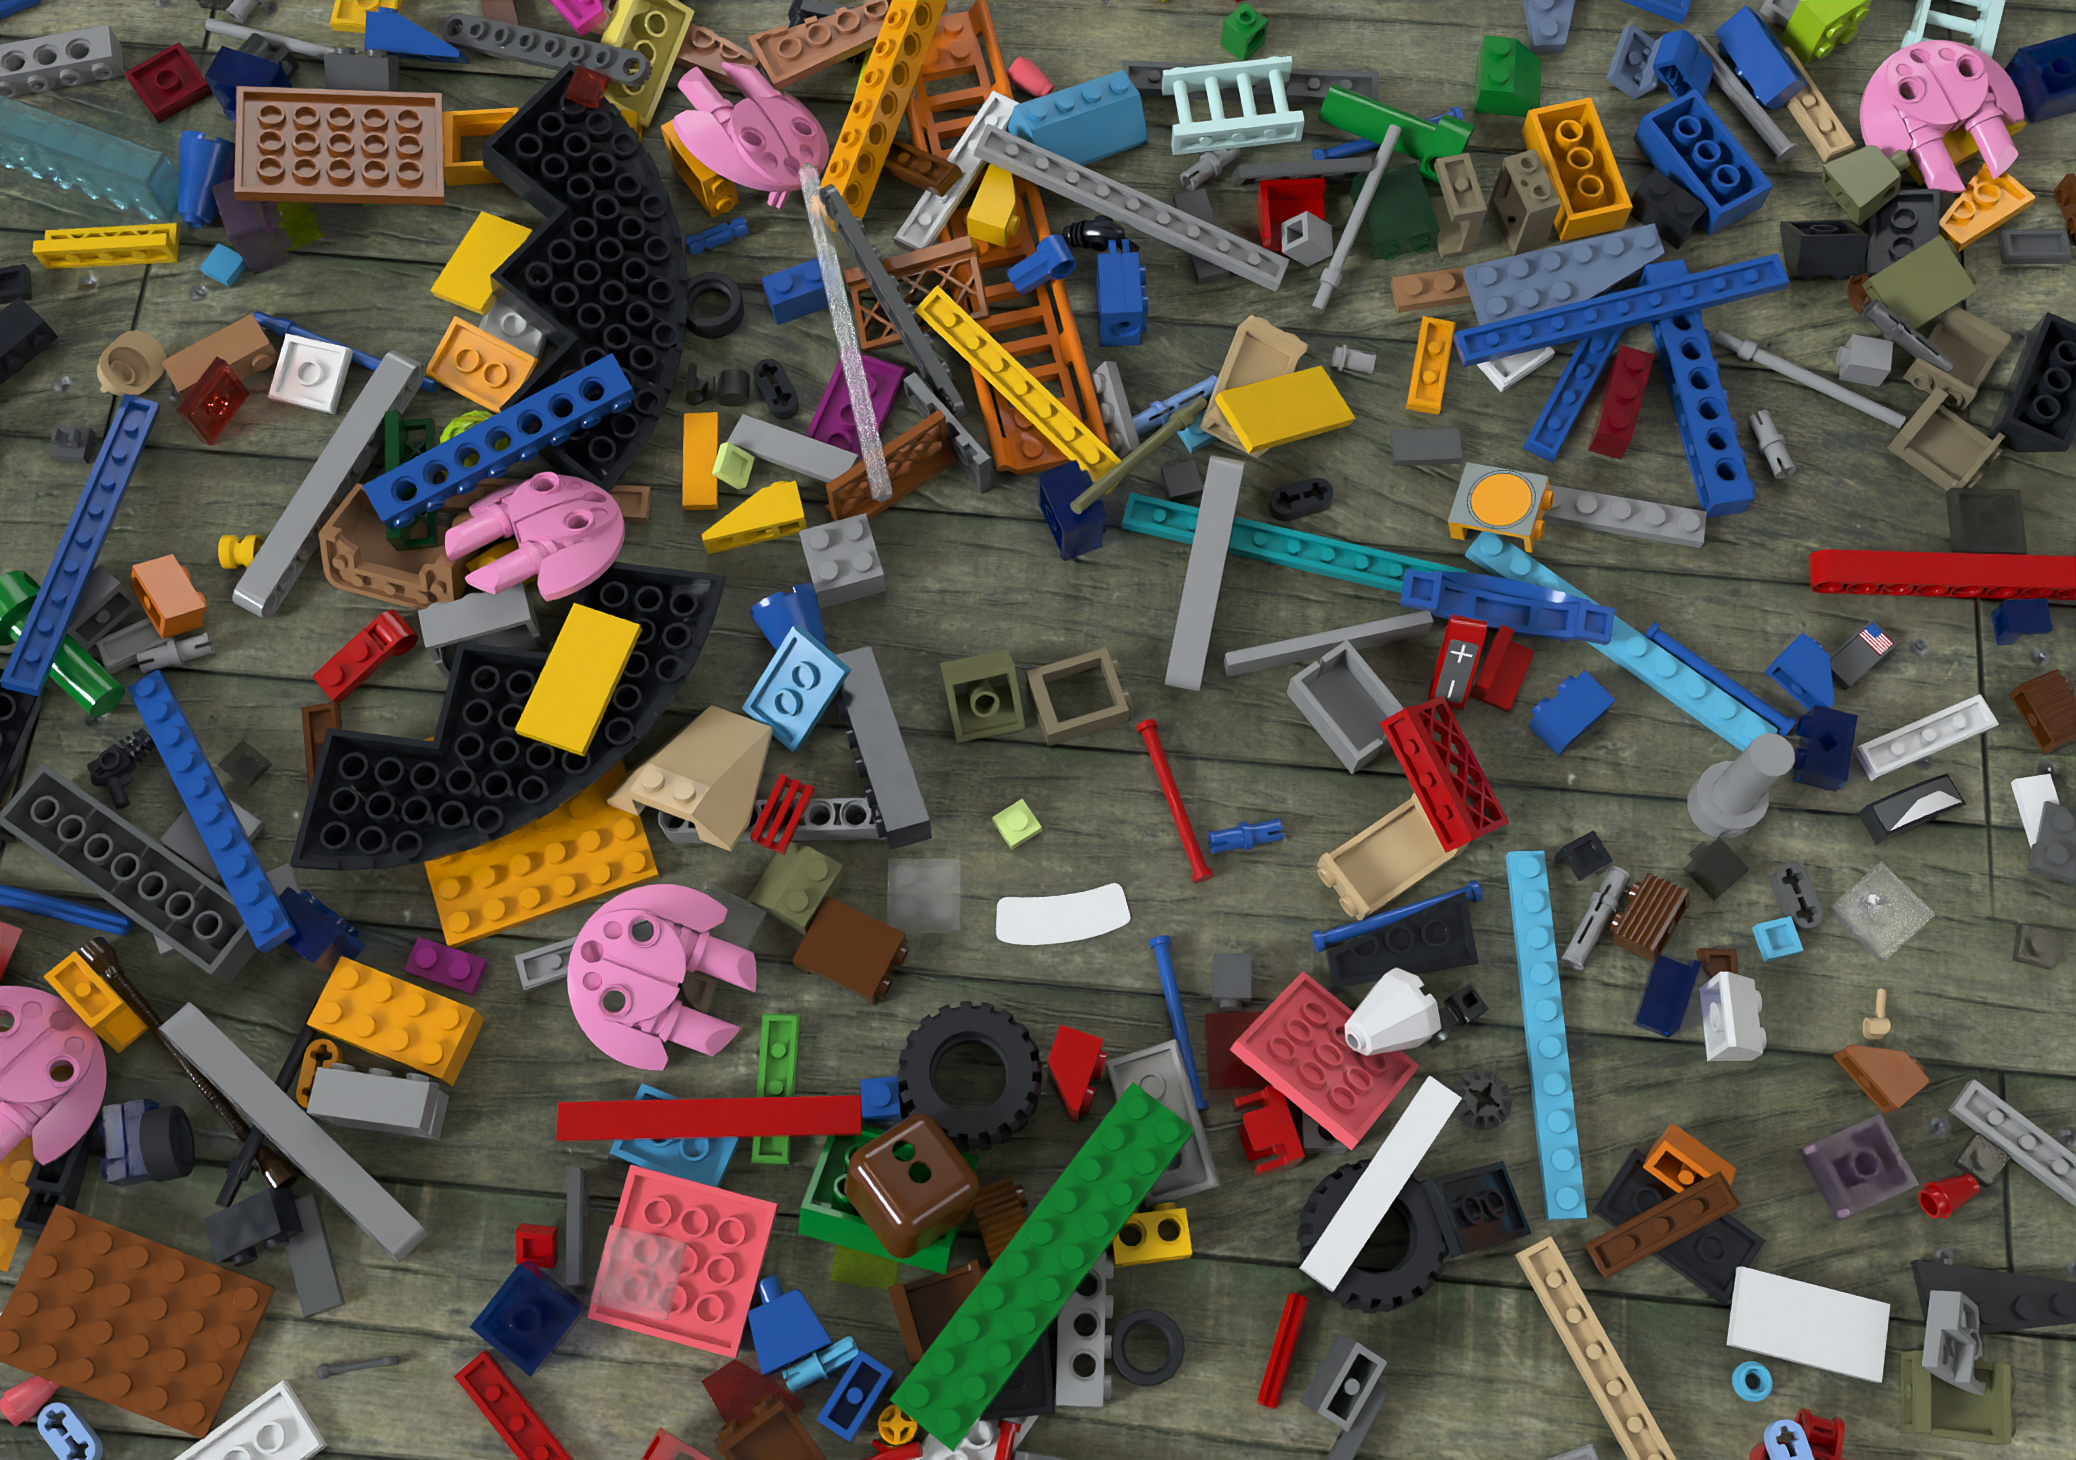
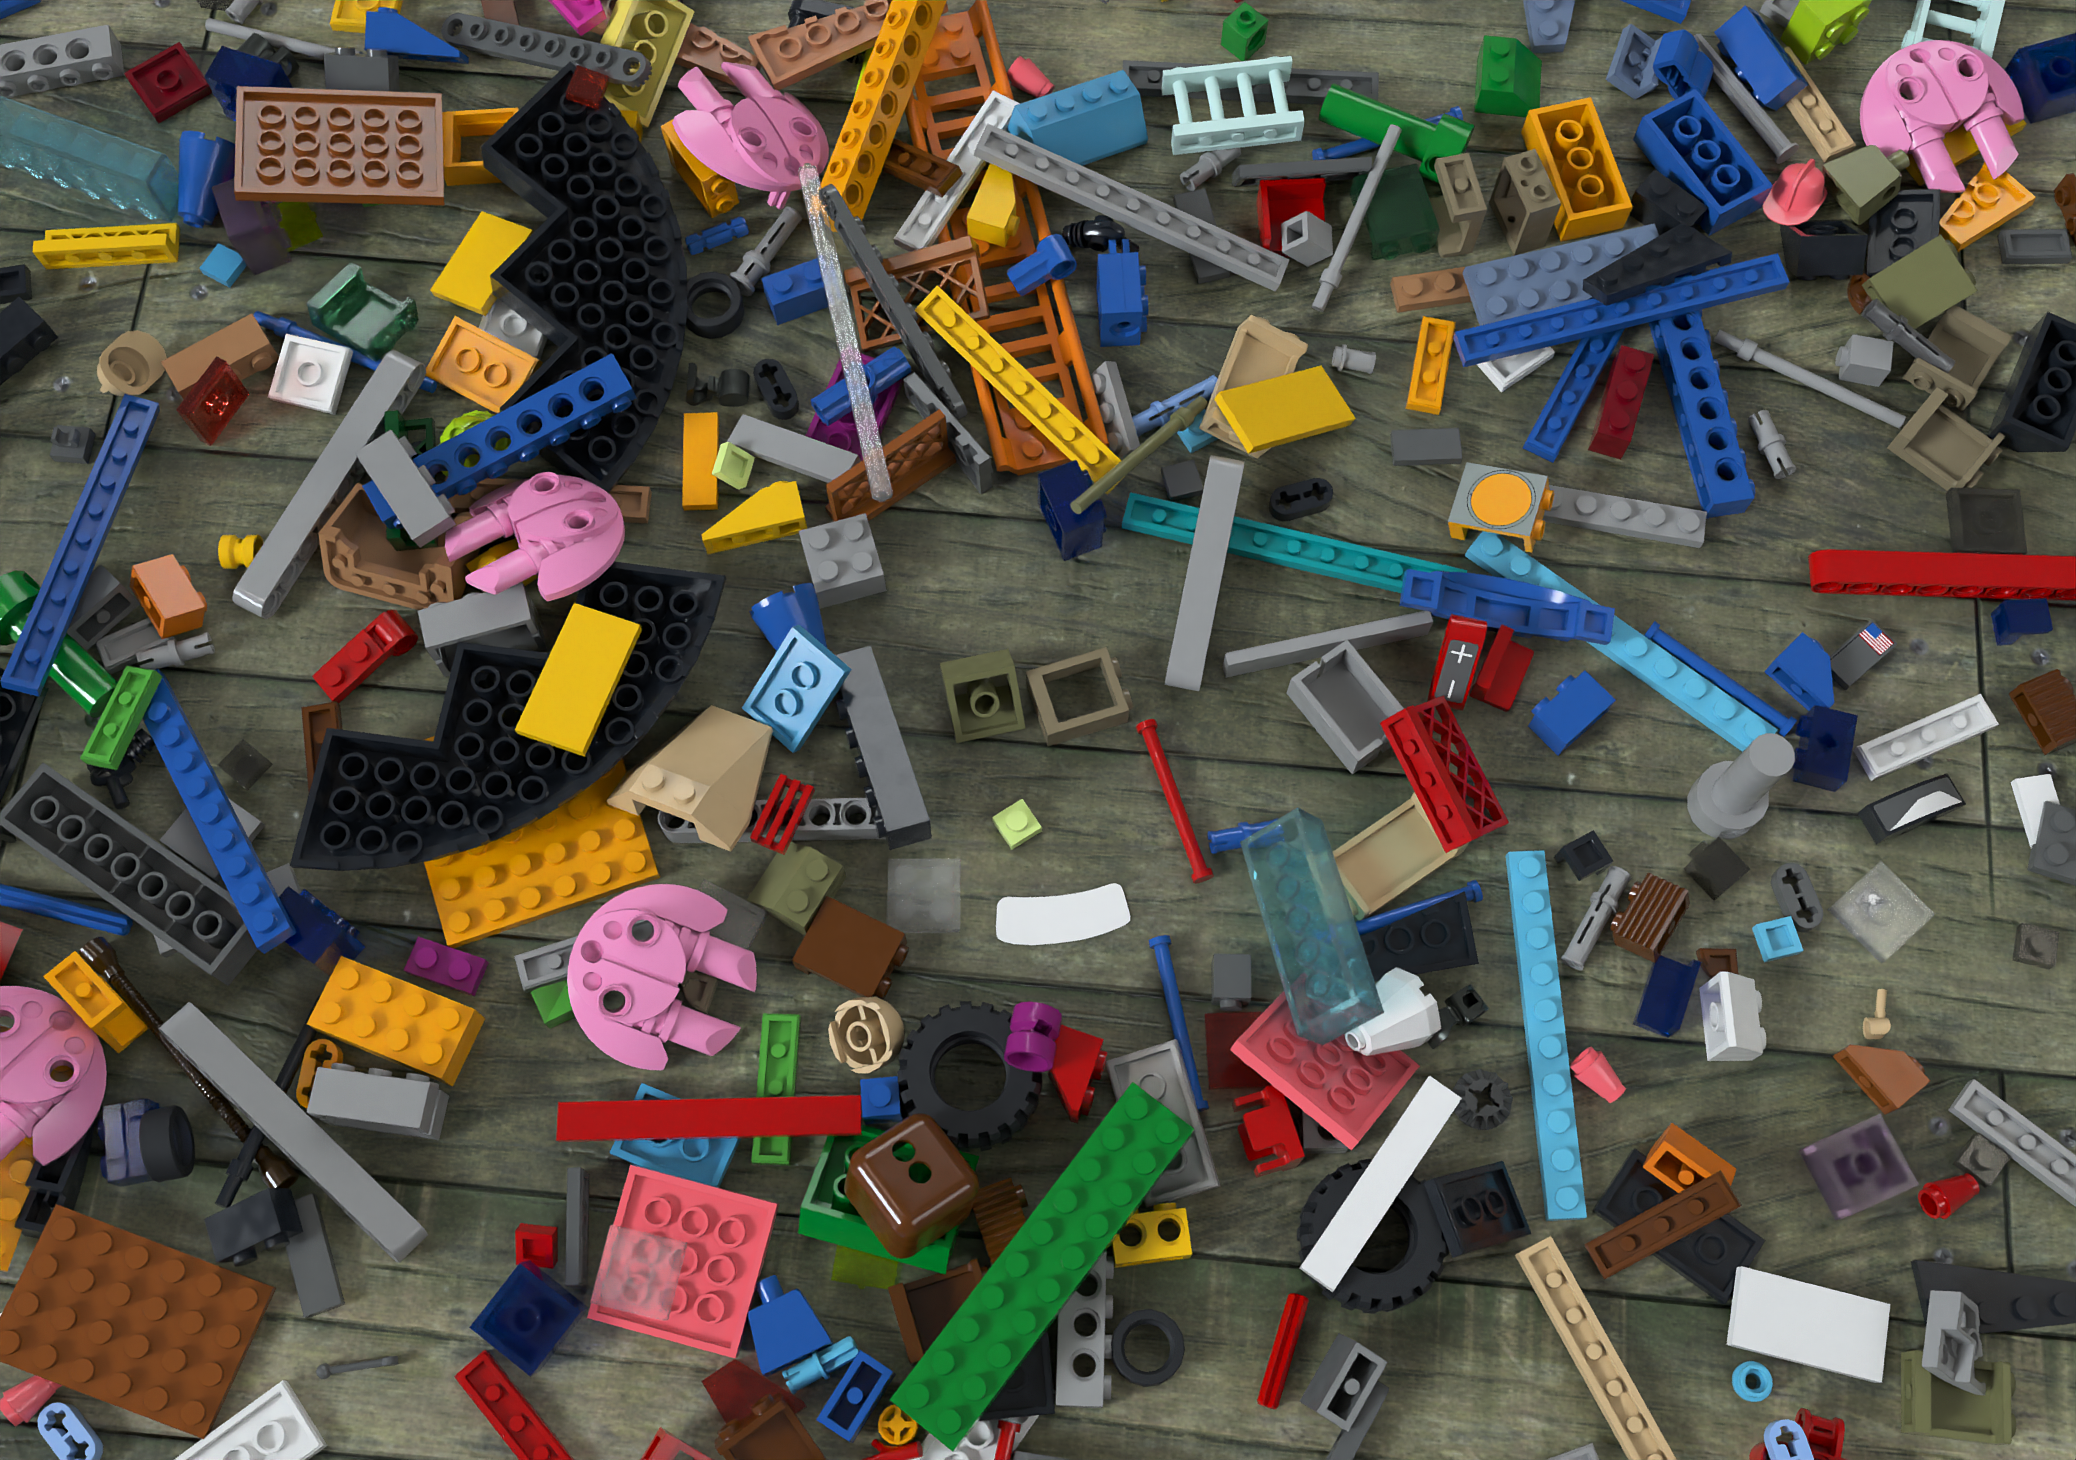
none -> bright green tile [80,665,162,770]
none -> clear green panel [307,262,419,362]
none -> light grey brick [354,430,456,548]
none -> bright green slope [531,980,575,1029]
none -> light grey pin [729,206,802,296]
none -> blue piece [811,346,911,426]
none -> tan cylinder [828,997,905,1073]
none -> magenta wheel [1004,1002,1062,1072]
none -> clear light blue brick [1240,807,1384,1045]
none -> coral cone [1570,1047,1626,1103]
none -> black wing [1583,222,1732,306]
none -> coral piece [1762,158,1827,226]

